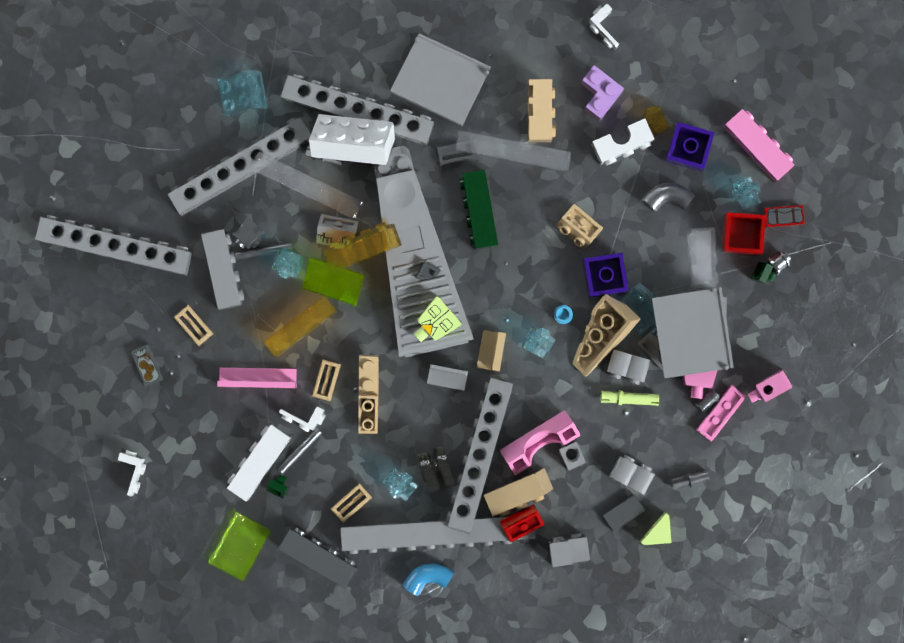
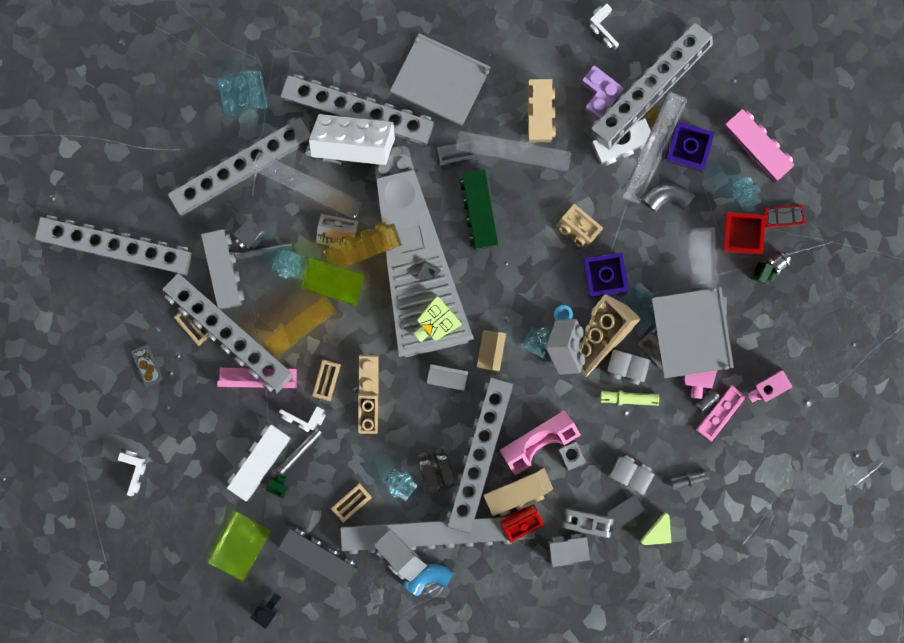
none -> light grey brick [162,273,292,394]
none -> black brick [250,593,281,629]
none -> light grey brick [374,529,427,582]
none -> light grey brick [546,319,585,375]
none -> light grey plate [561,508,614,538]
none -> light grey brick [591,23,713,150]
none -> clear tile [621,91,688,204]

